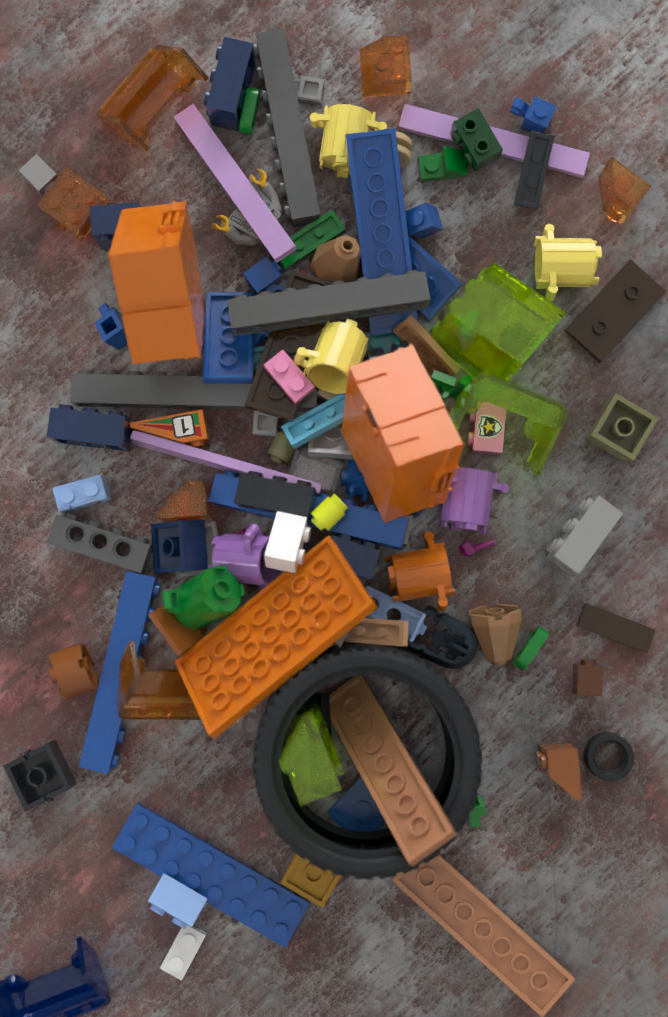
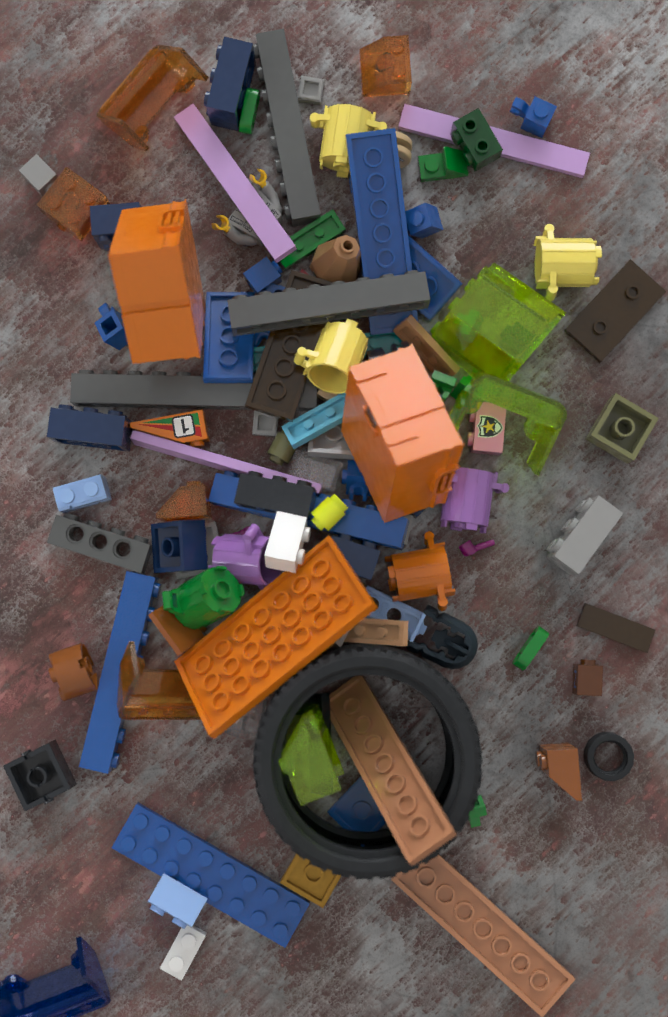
bright pink plate [264,350,315,405] -> none
medium nougat cone [468,604,522,665] -> none
black plate [513,131,555,210] -> none
clear orange slope [598,157,651,224] -> none

